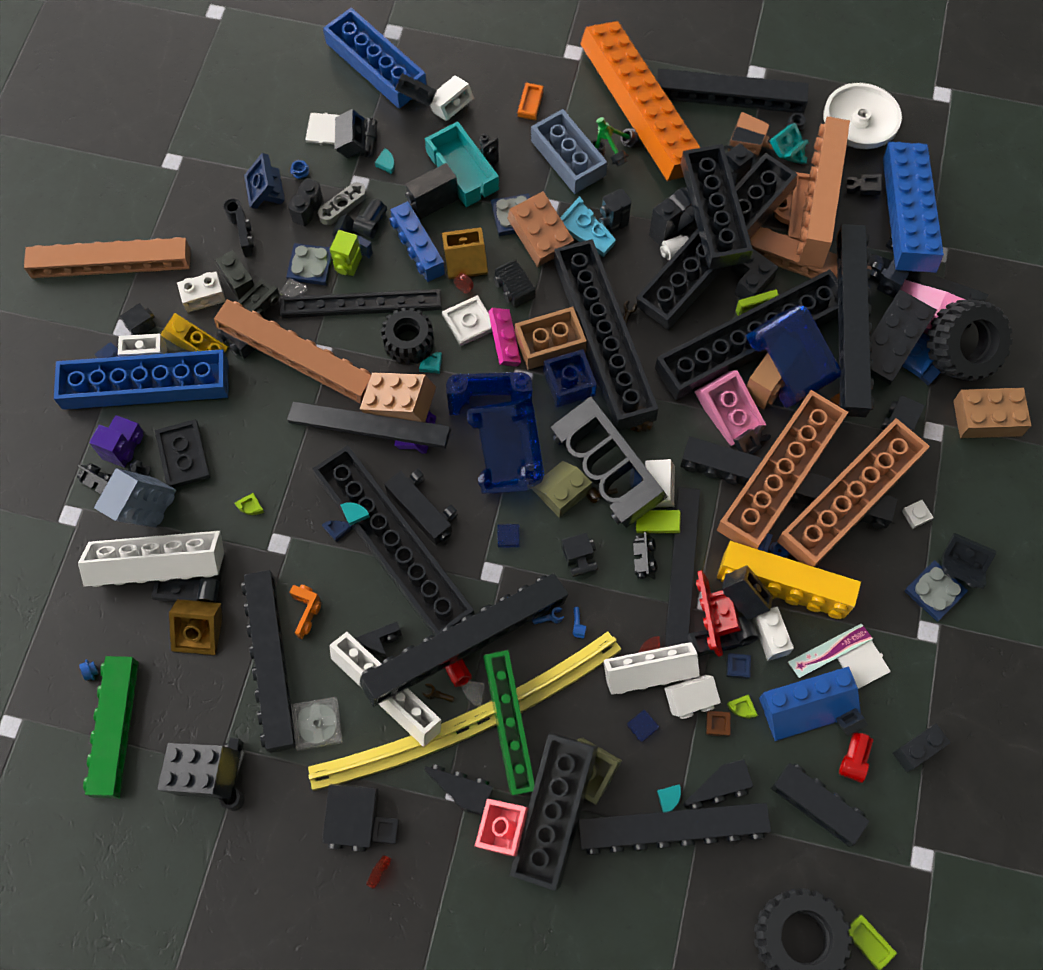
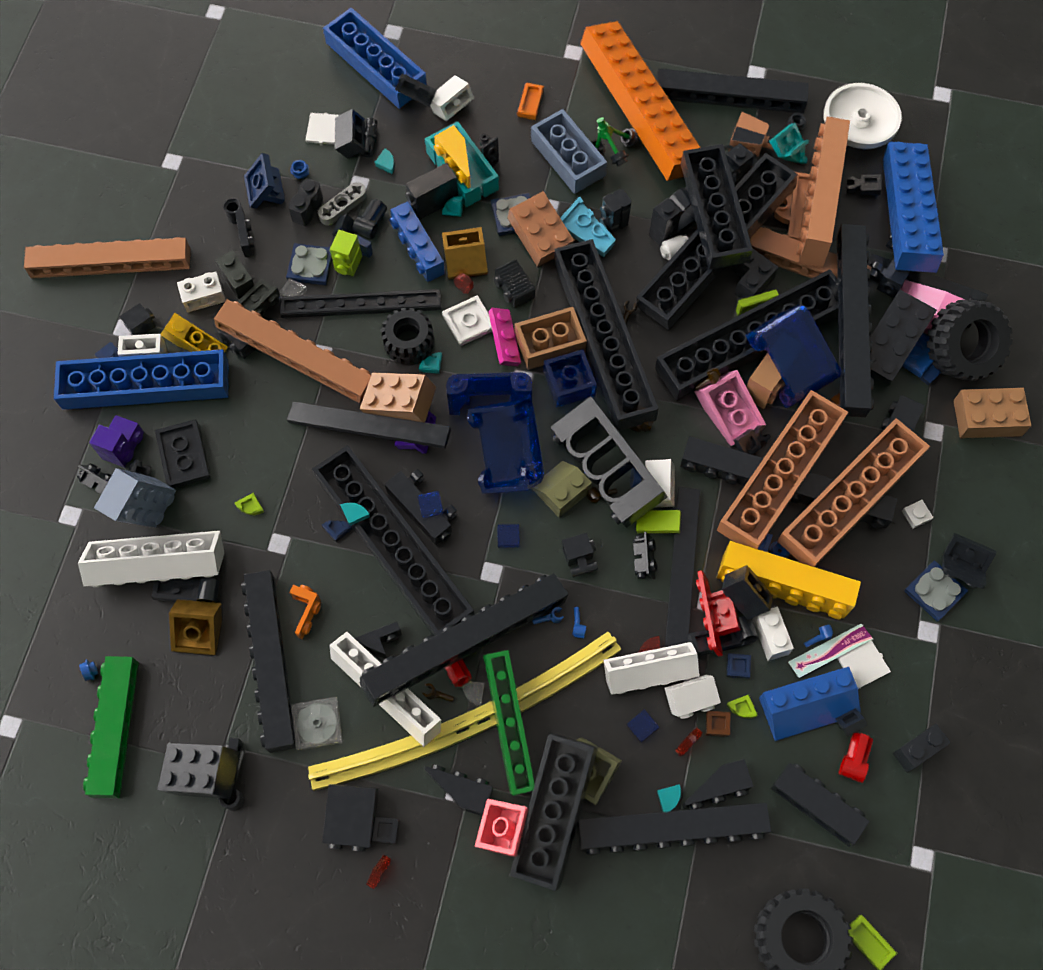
none -> clear blue tile [417,491,444,518]
none -> yellow slope [434,125,471,188]
none -> teal tile [442,196,463,217]
none -> clear red tile [675,727,703,756]
none -> dark brown hand [695,368,721,391]
none -> blue hand [804,625,833,648]

